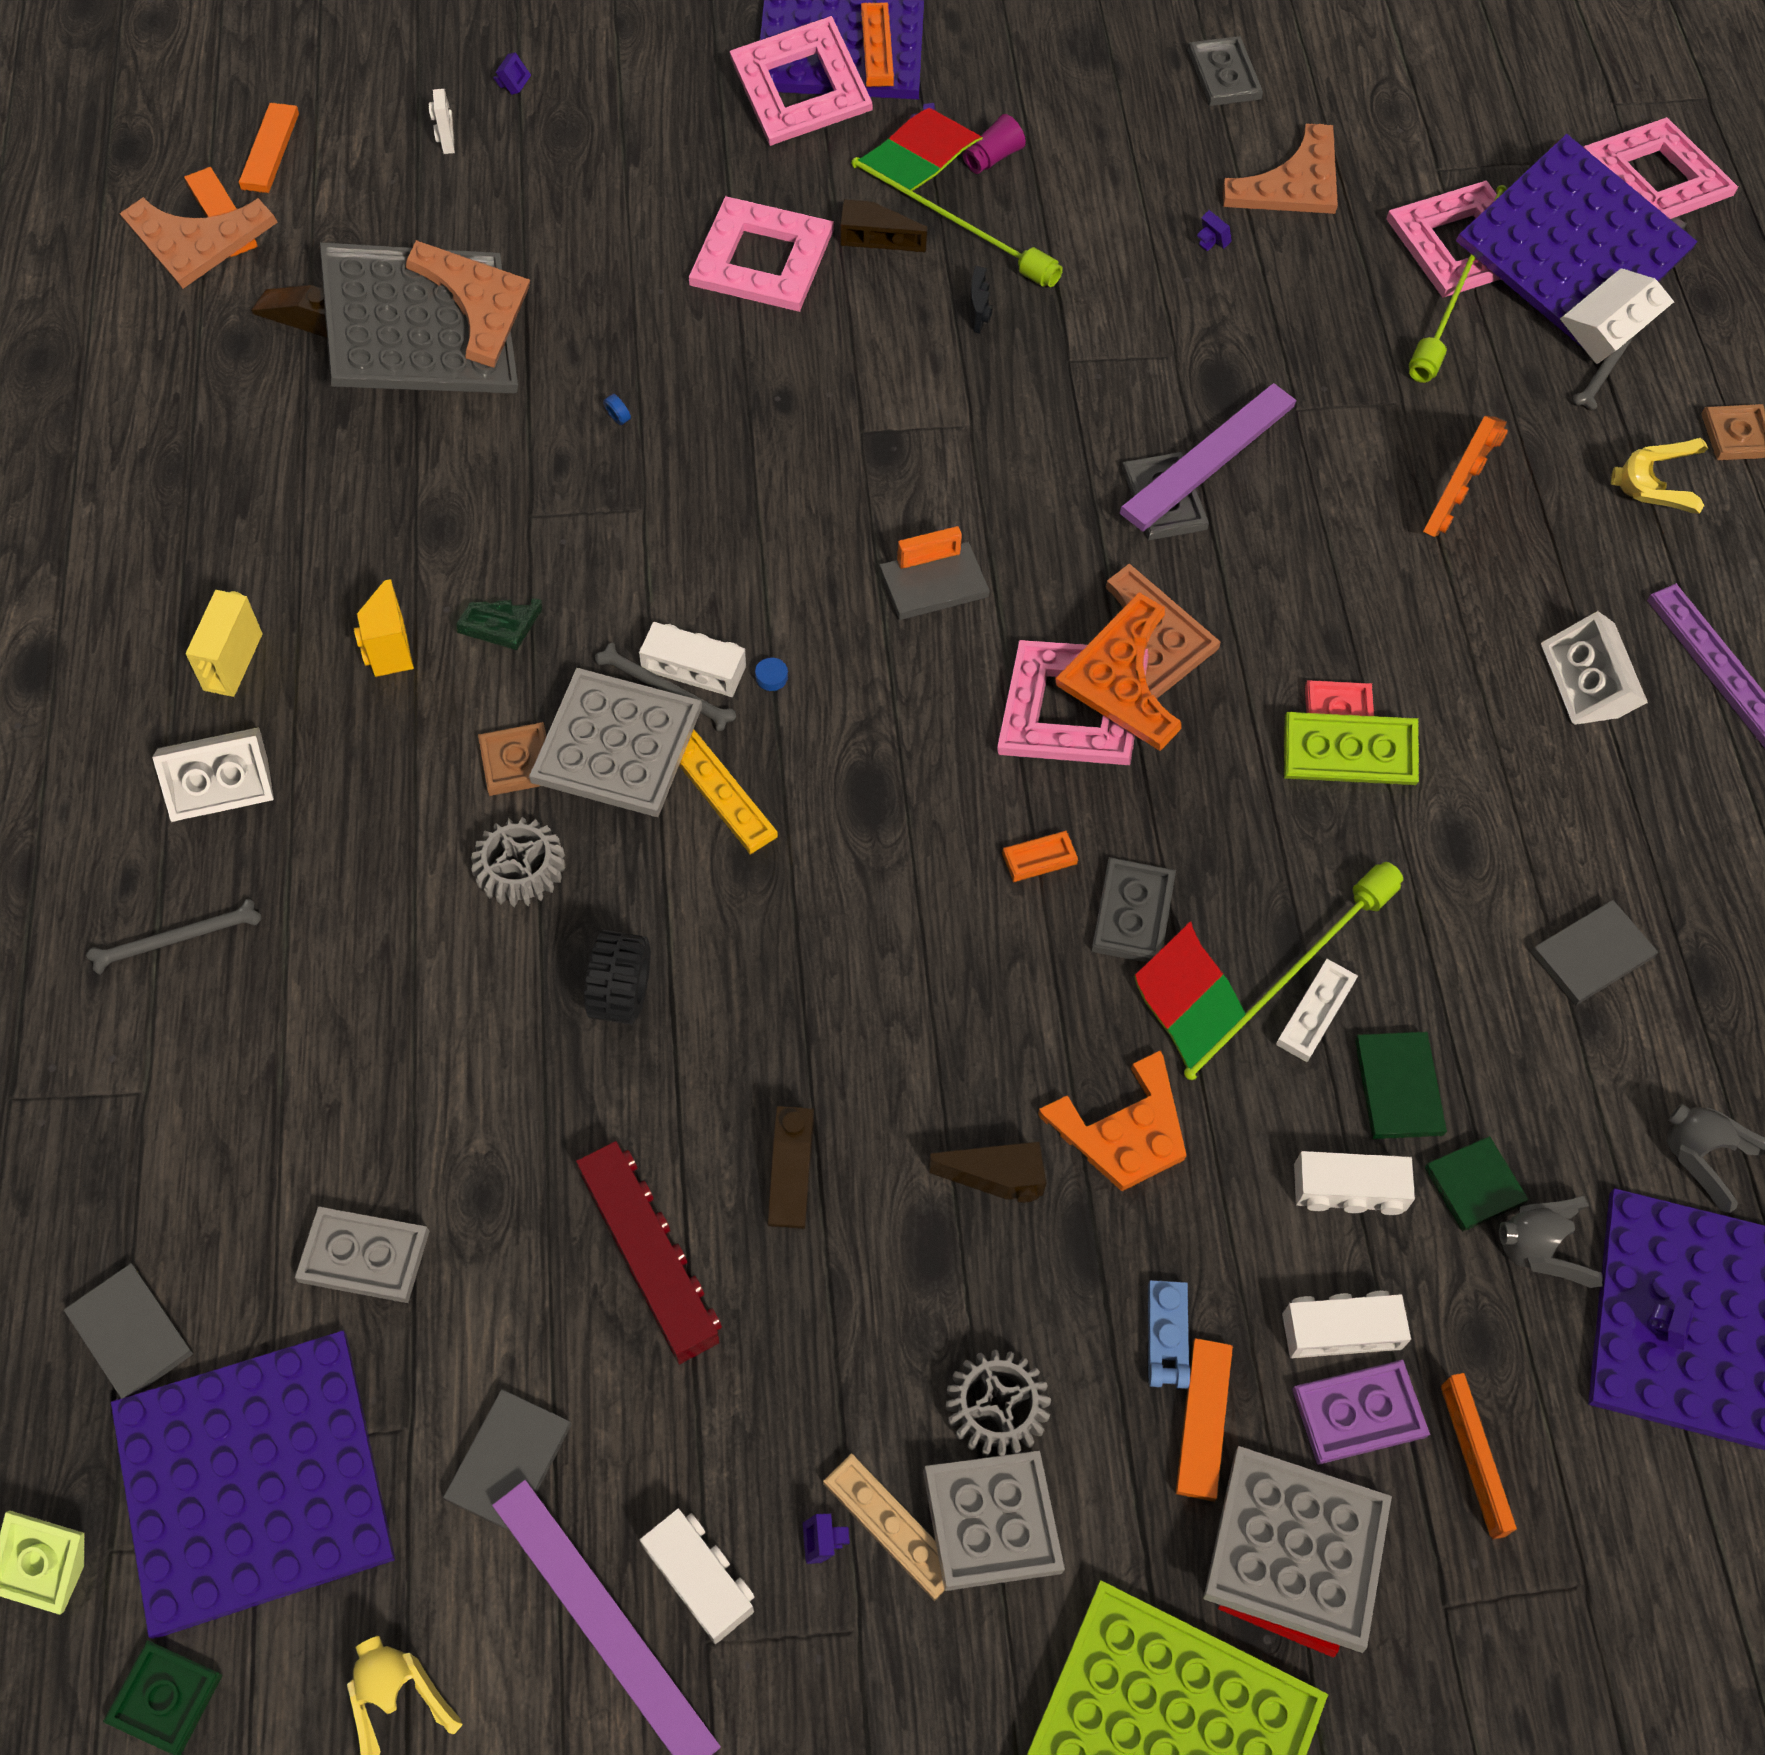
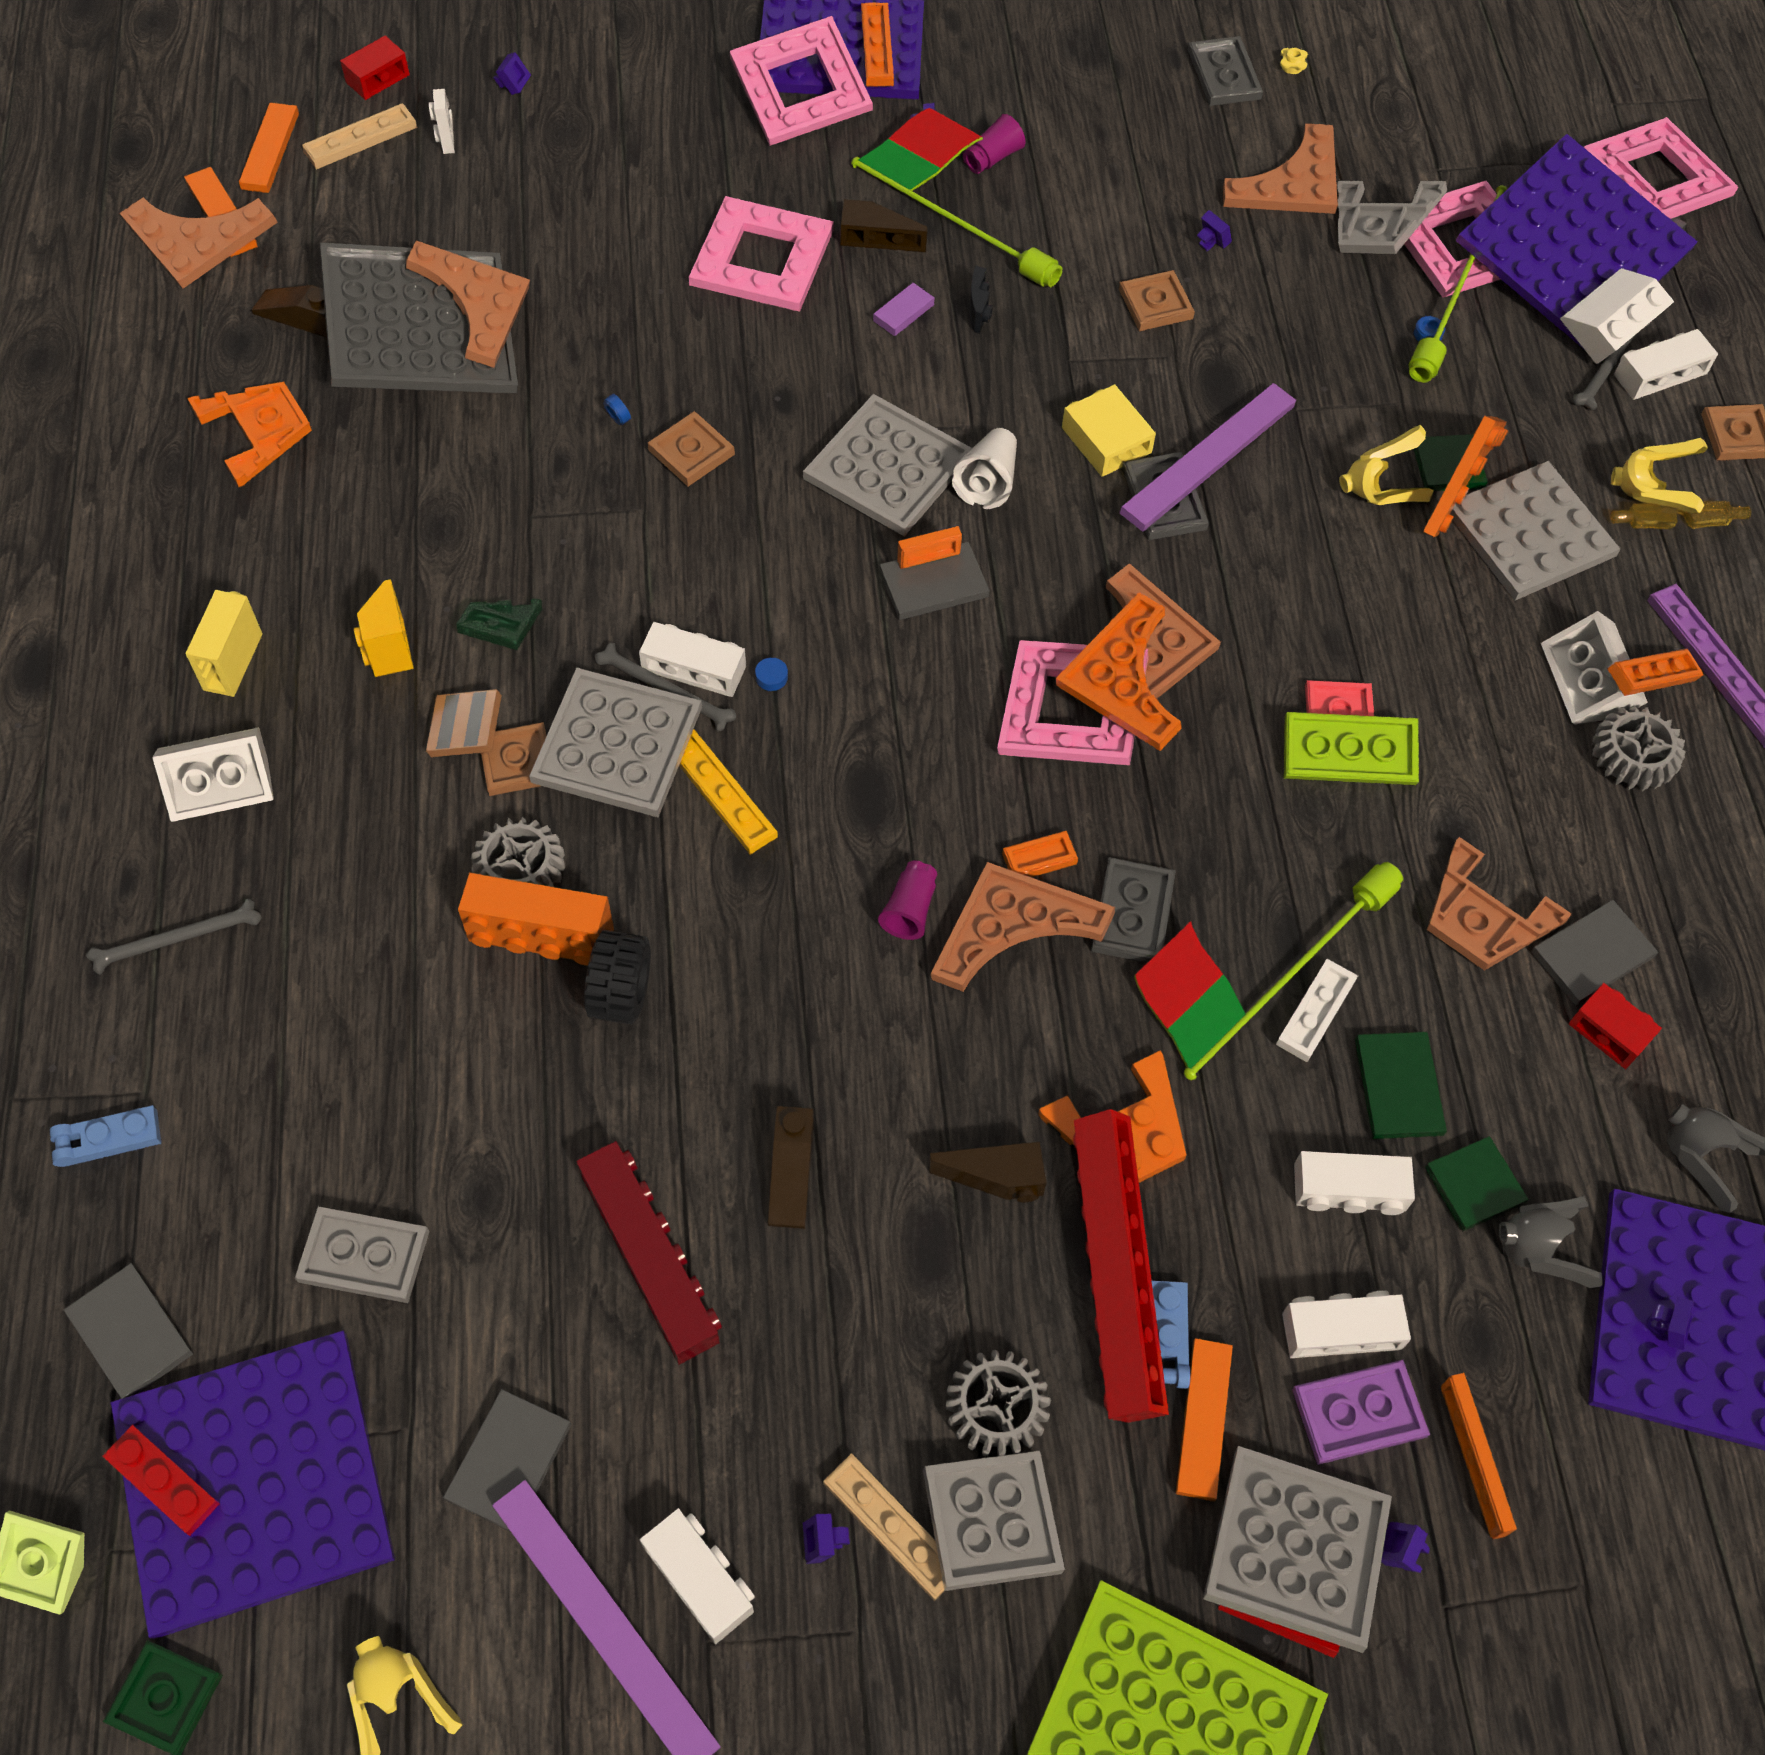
none -> medium blue plate [49,1105,161,1167]
none -> red plate [102,1425,220,1536]
none -> orange wing [187,382,312,487]
none -> tan tile [302,103,417,170]
none -> red brick [340,36,410,100]
none -> medium nougat tile [426,689,502,757]
none -> orange brick [458,873,614,966]
none -> medium nougat plate [648,411,735,487]
none -> light grey plate [803,394,972,537]
none -> medium lavender tile [873,283,935,336]
none -> magenta plant [878,860,937,940]
none -> nougat plate [931,862,1115,992]
none -> white cone [952,428,1017,509]
none -> light yellow brick [1062,384,1156,477]
none -> red brick [1073,1109,1169,1423]
none -> medium nougat tile [1119,270,1195,331]
none -> light yellow plate [1280,48,1308,74]
none -> light grey wing [1337,181,1447,254]
none -> light yellow piece [1339,425,1434,505]
none -> dark purple tile [1381,1522,1430,1573]
none -> blue tile [1414,316,1445,341]
none -> dark green tile [1414,434,1488,491]
none -> nougat wing [1427,837,1571,971]
none -> light grey plate [1450,461,1620,600]
none -> red brick [1569,983,1662,1070]
none -> light grey gear [1592,705,1686,792]
none -> orange tile [1607,649,1704,696]
none -> clear yellow piece [1611,501,1751,529]
none -> white brick [1614,329,1718,400]

